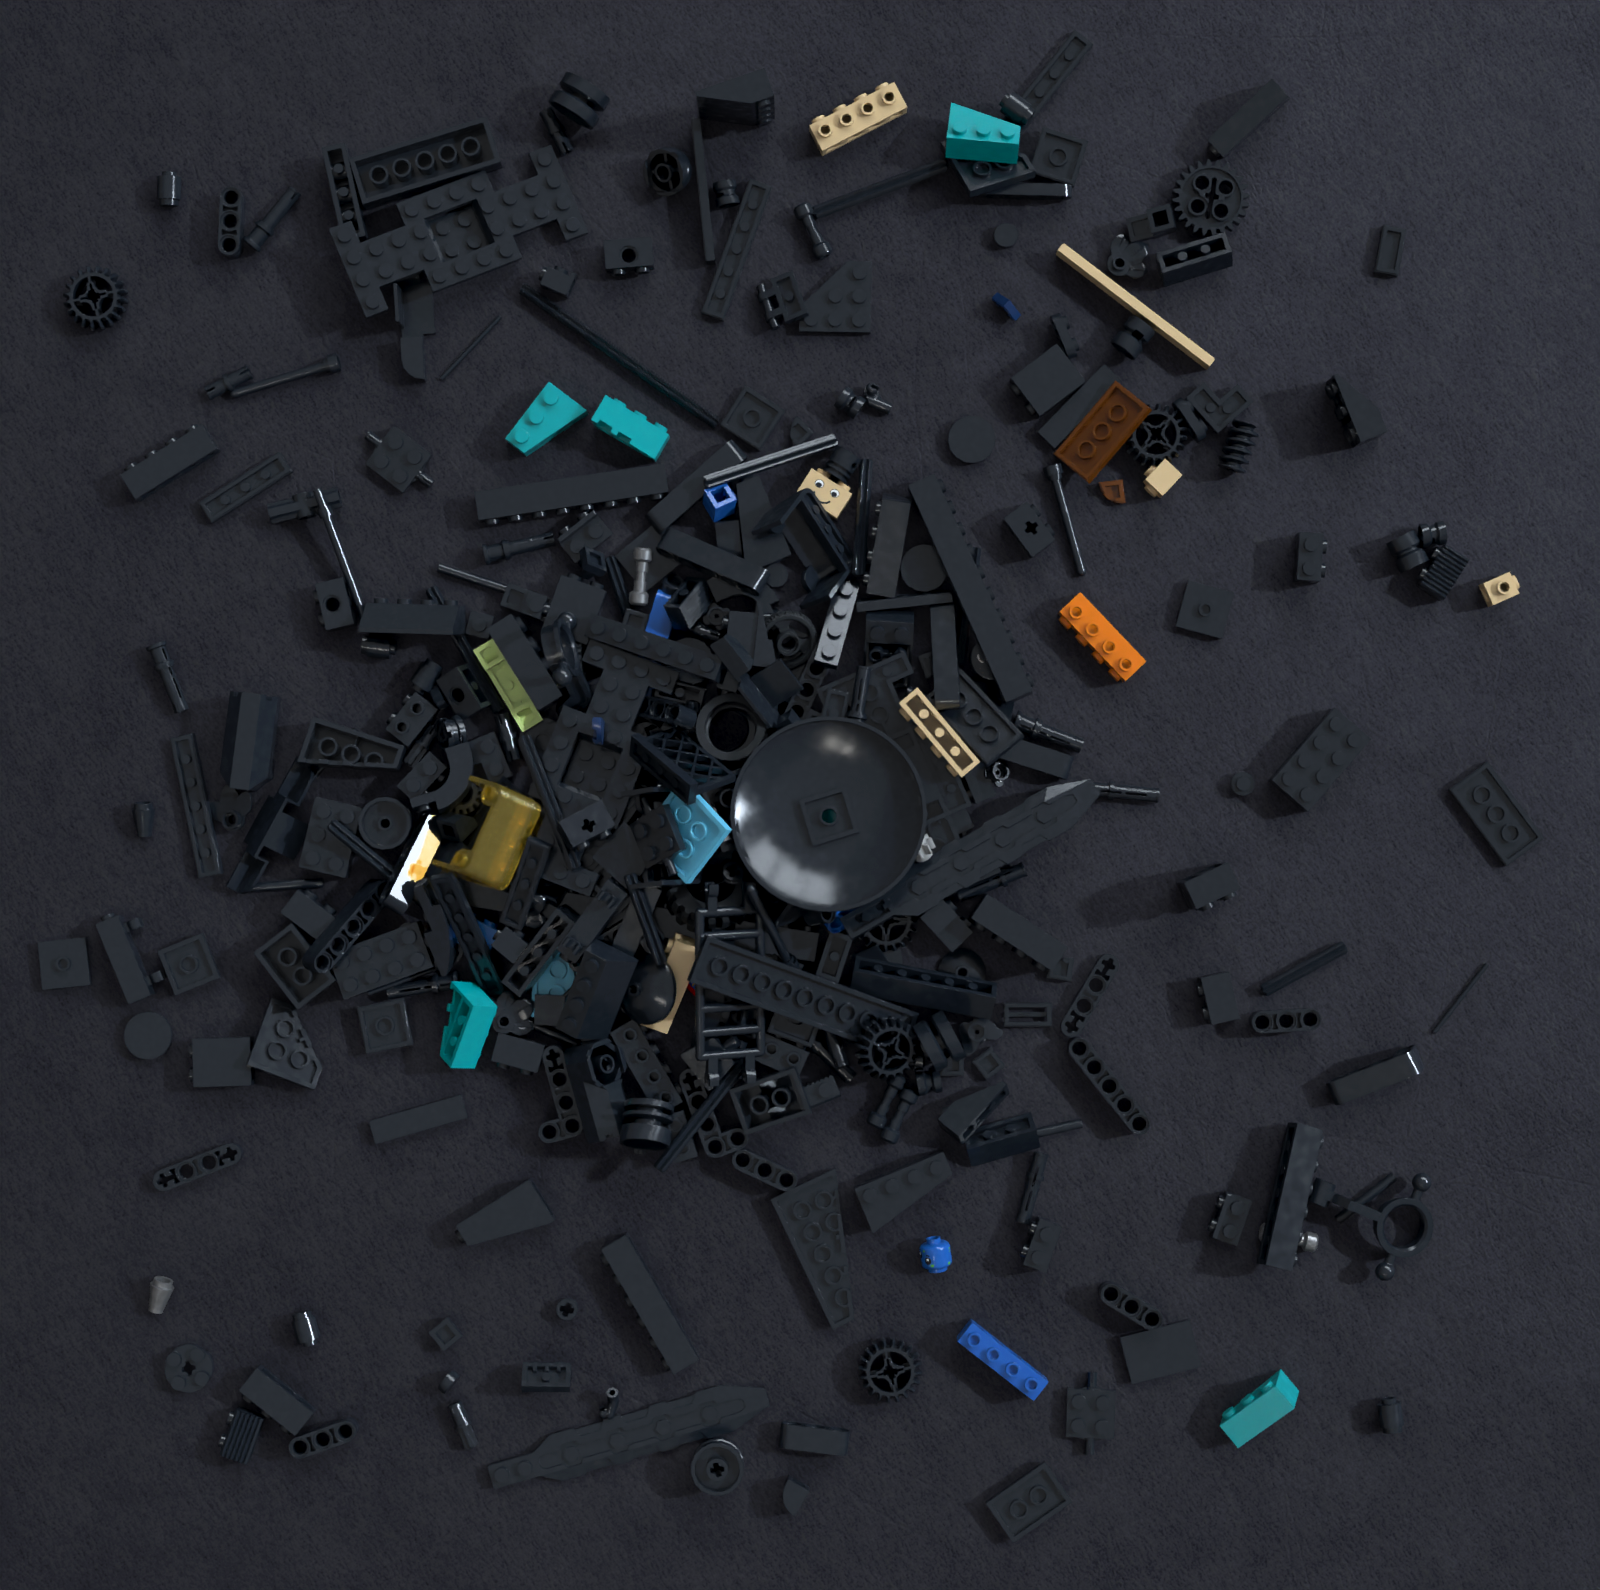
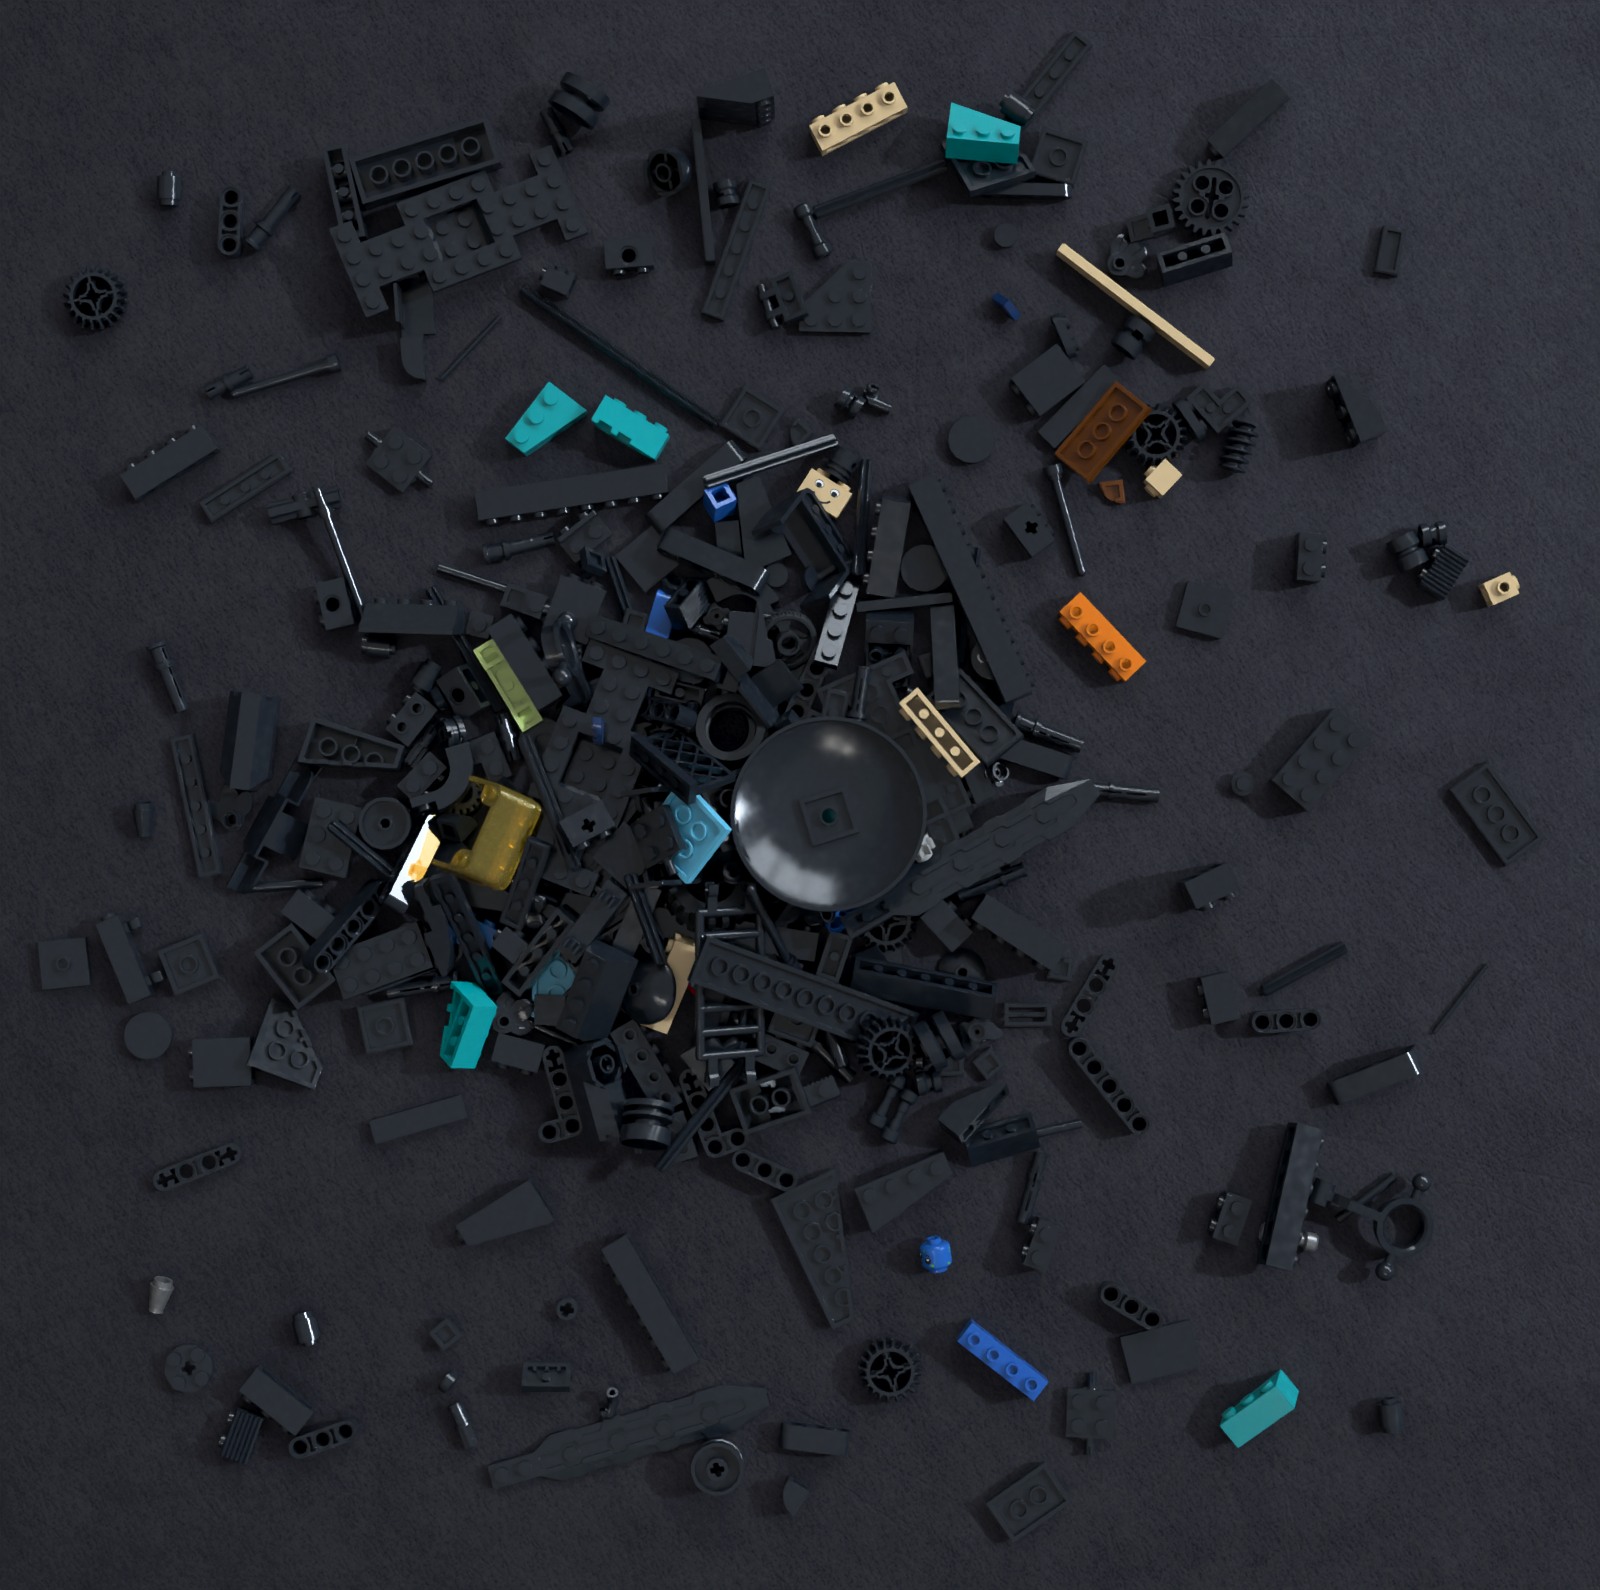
flat silver piece [629,547,653,606] -> none

